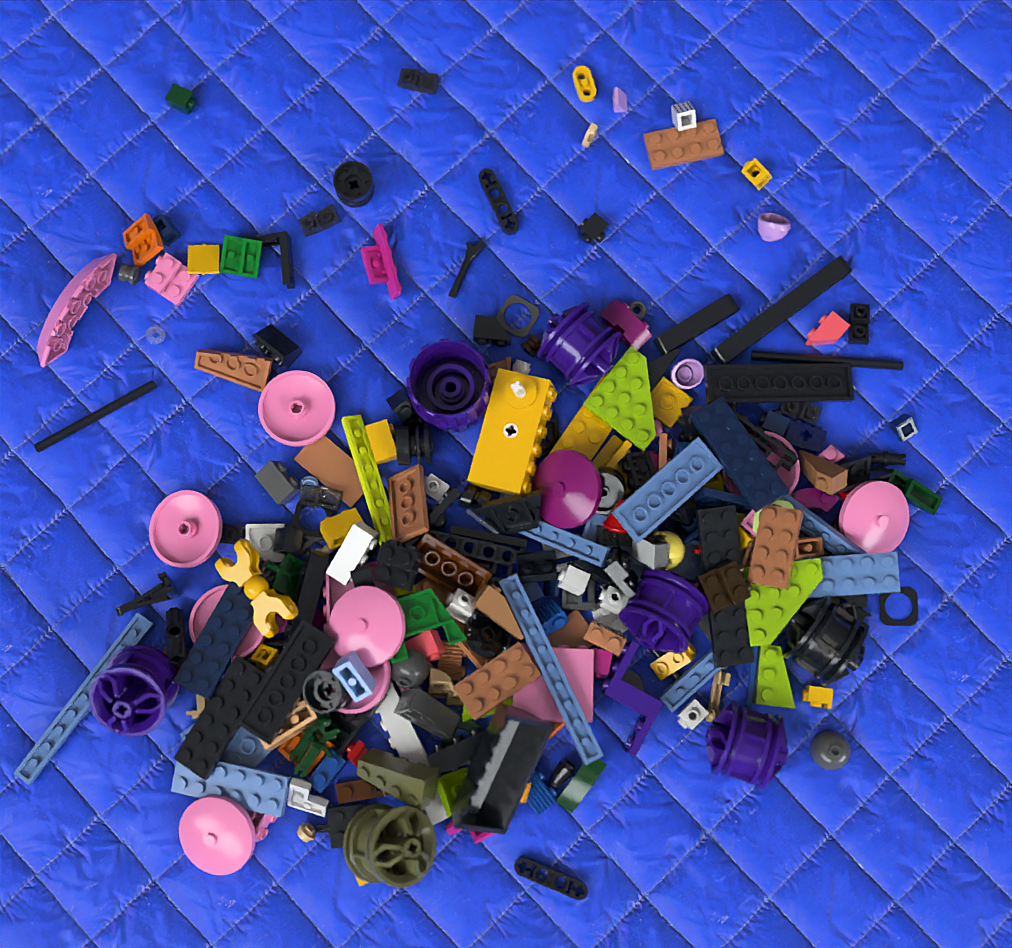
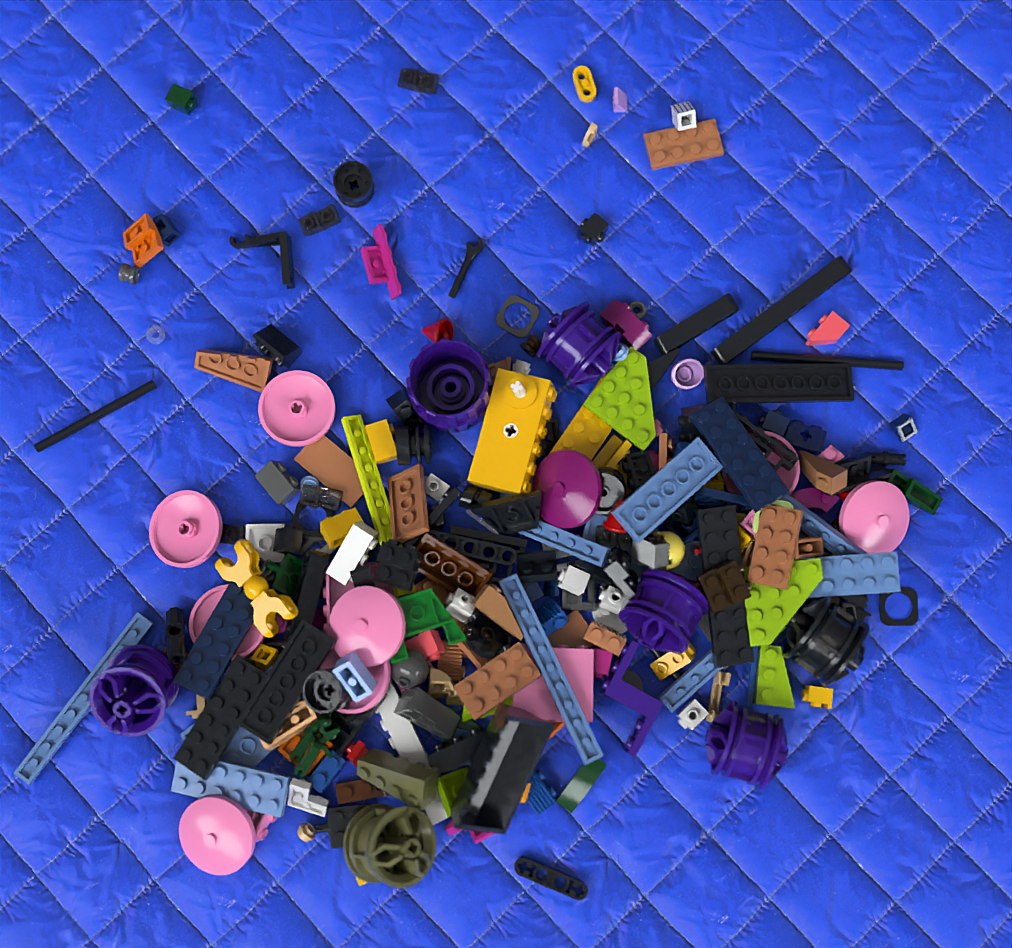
bright pink brick [37,253,117,367] -> none
black hinge [115,571,179,617] -> none
bright pink plate [144,253,200,307] -> none
yellow piece [187,244,220,275] -> none
green slope [219,235,262,279] -> none
black slope [473,315,511,347] -> none
black beam [479,168,519,236] -> none
black cone [548,758,576,789] -> none
yellow plate [651,376,693,429] -> none
yellow brick [741,158,773,191] -> none
lavender hat [757,213,790,242] -> none
clear smoke slope [777,403,822,426] -> none
dark grey cylinder [809,730,851,770] -> none
black slope [848,303,870,345] -> none
none -> red hat [421,318,454,343]
none -> light blue plate [614,343,629,361]

